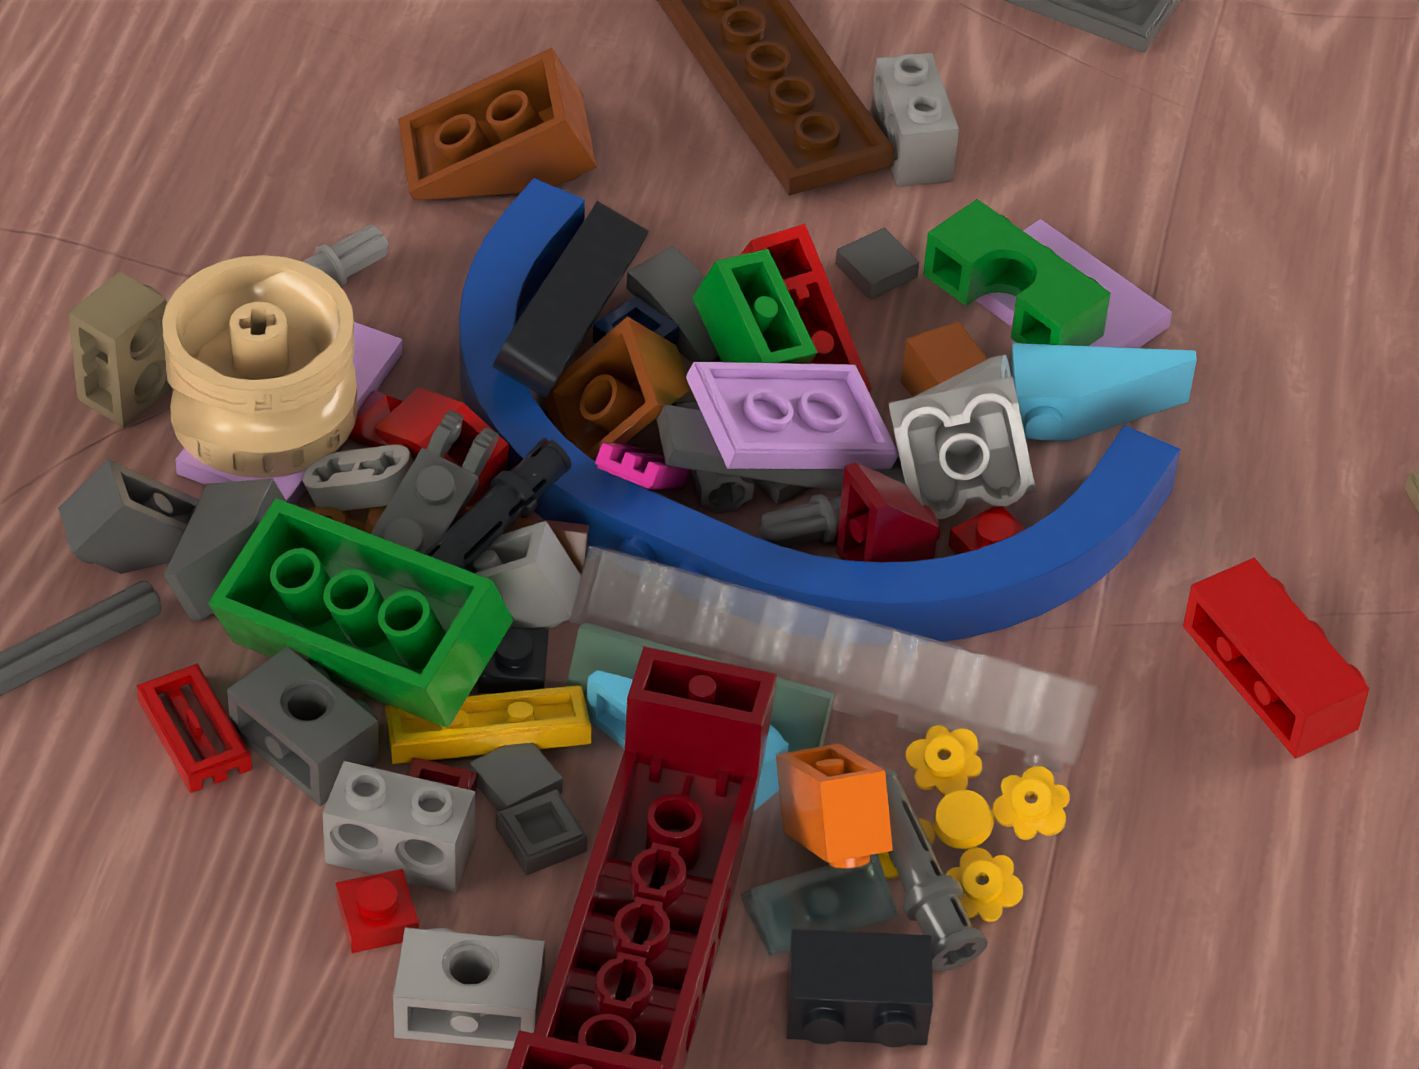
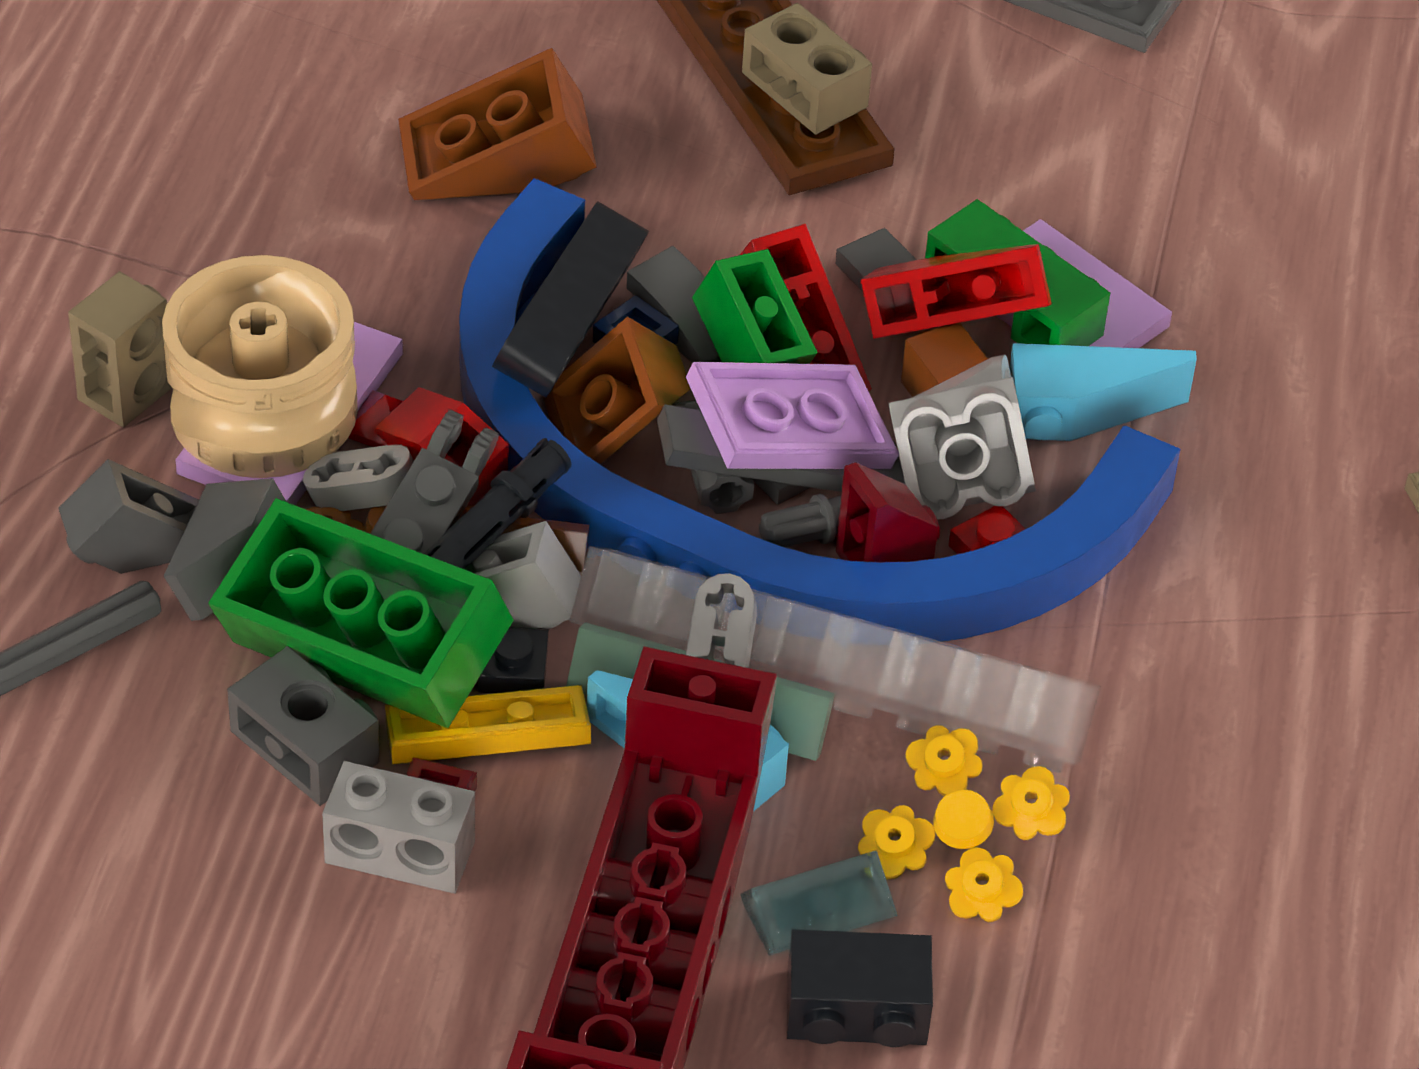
red tile [136,663,252,793] -> none
light grey axle [302,225,388,288] -> none
red plate [336,869,419,953] -> none
light grey brick [393,928,545,1049] -> none
dark grey tile [470,743,563,812] -> none
dark grey tile [496,789,587,876] -> none
dark pink tile [594,443,690,489] -> none
orange brick [776,743,893,868] -> none
light grey brick [871,53,959,187] -> none
dark grey pin [885,770,988,971] -> none
red brick [1183,558,1370,759] -> none
none -> light grey beam [686,573,757,668]
none -> dark tan brick [742,2,872,135]
none -> red slope [860,244,1052,339]

